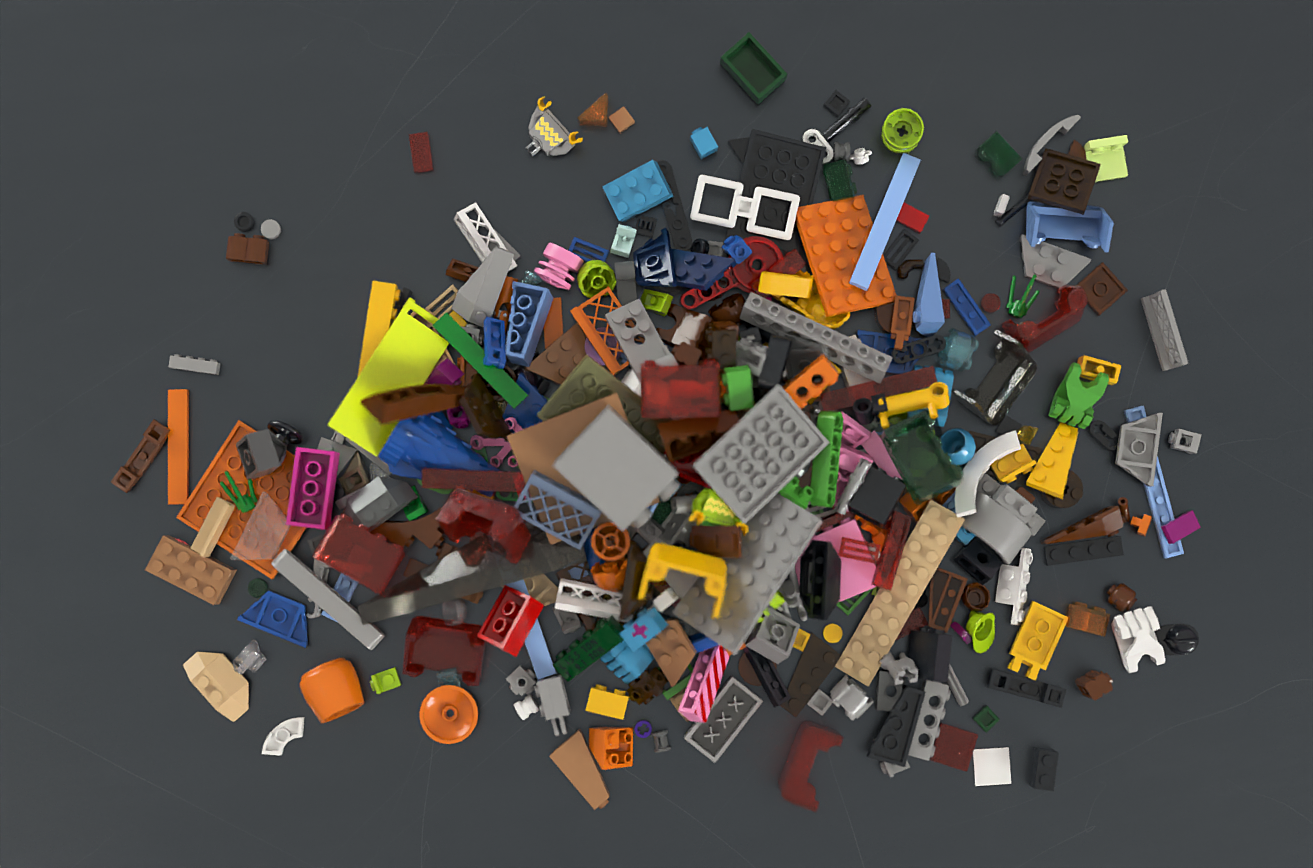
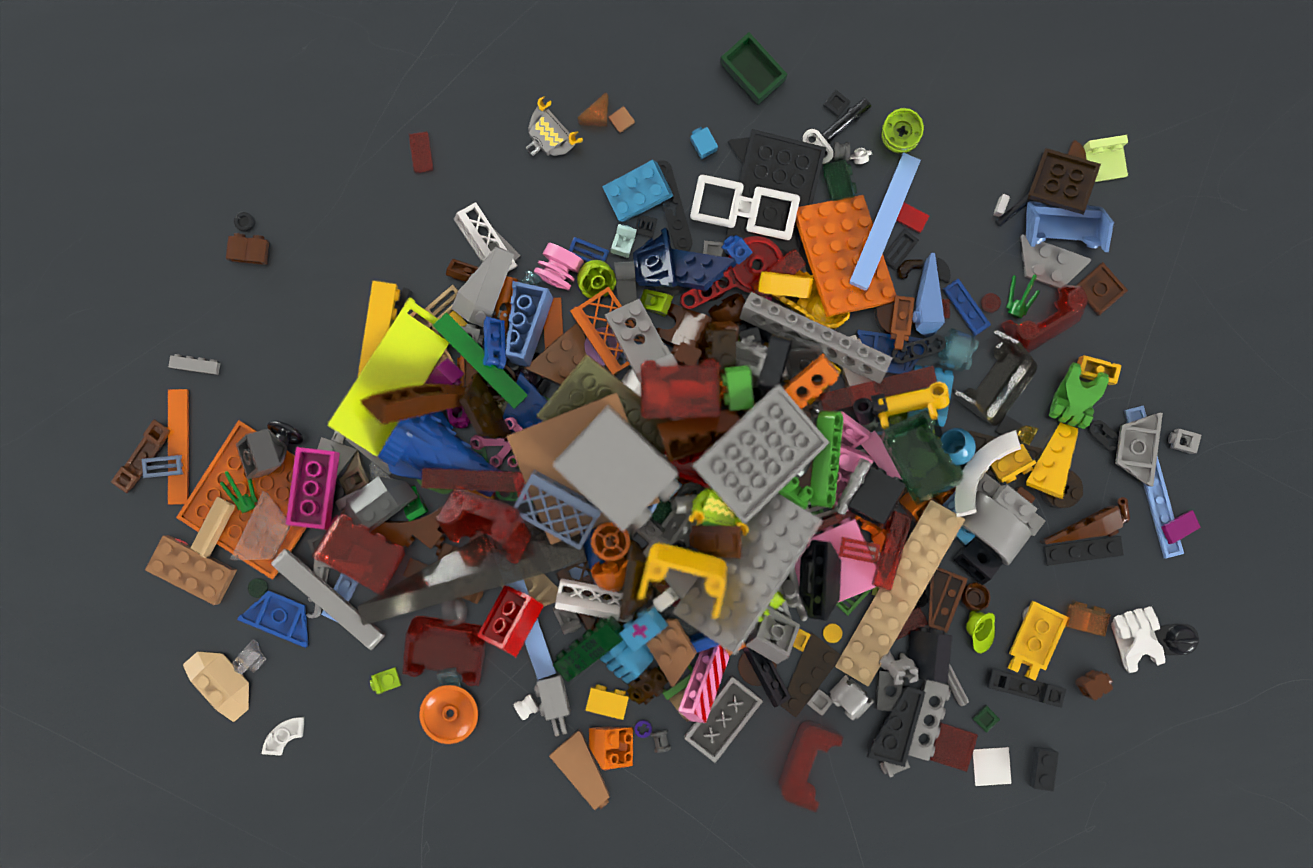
light grey tile [261,219,281,239] -> none
orange piece [300,658,364,723] -> none
light grey brick [506,664,537,696] -> none
black tile [691,238,709,254] -> none
magenta tile [950,621,972,645] -> none
clear green brick [977,131,1022,177] -> none
white bracket [995,548,1033,625] -> none
light grey slope [1023,115,1081,176] -> none
reddish brown head [1107,583,1138,612] -> none
orange tile [1130,514,1152,536] -> none
light grey fence [1141,289,1188,371] -> none
none -> sand blue tile [142,455,183,478]

